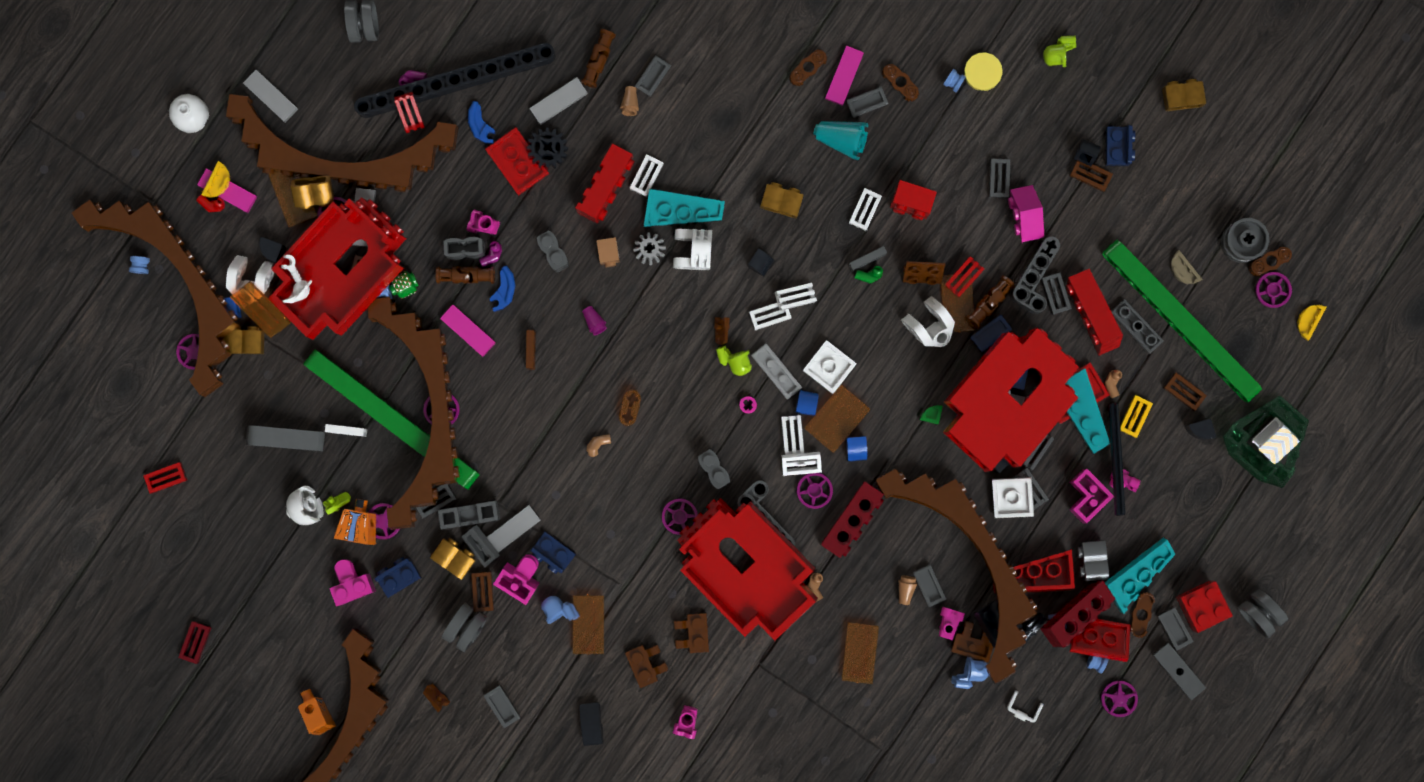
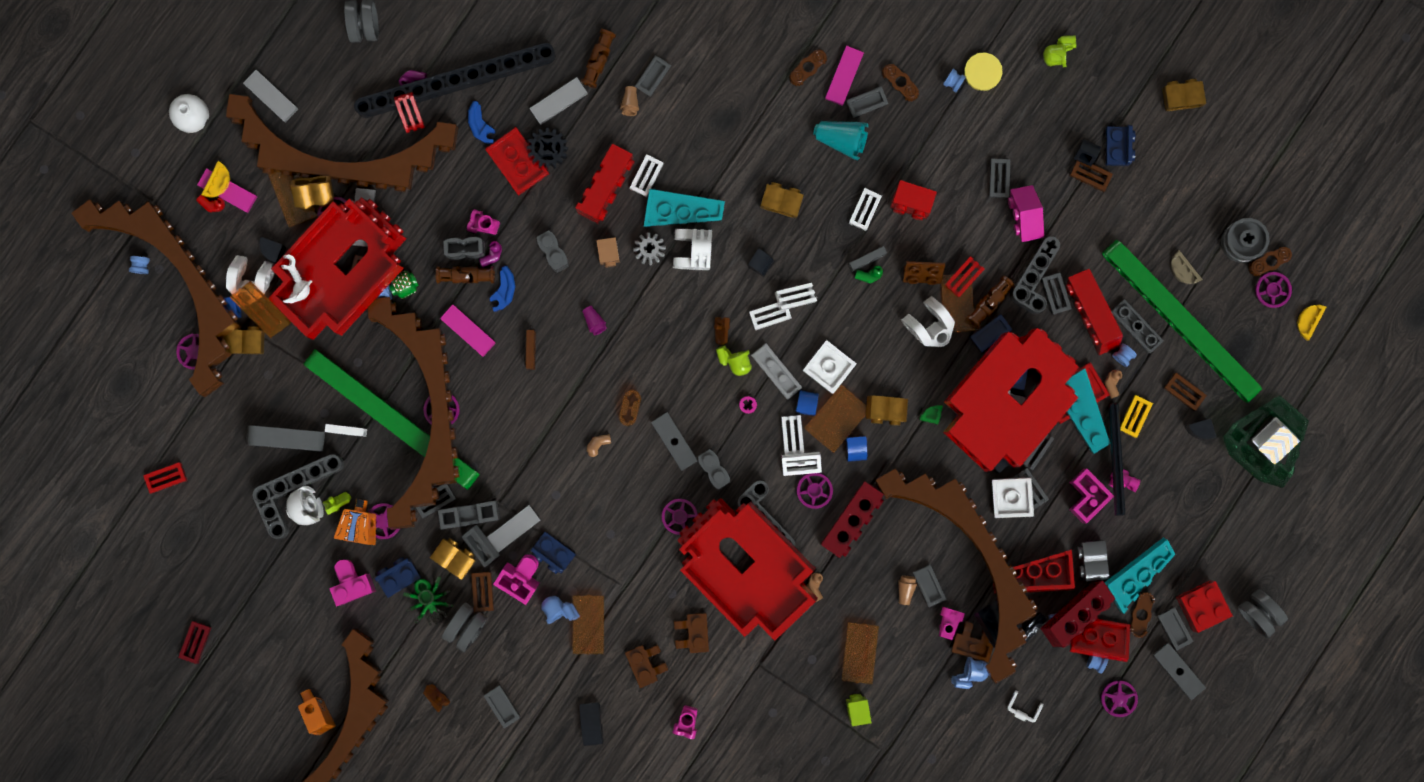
none -> dark grey beam [253,455,344,539]
none -> animal [402,576,453,625]
none -> dark grey tile [651,412,698,471]
none -> lime brick [846,694,871,726]
none -> pearl gold brick [866,396,908,426]
none -> medium blue wheel [1112,343,1137,367]

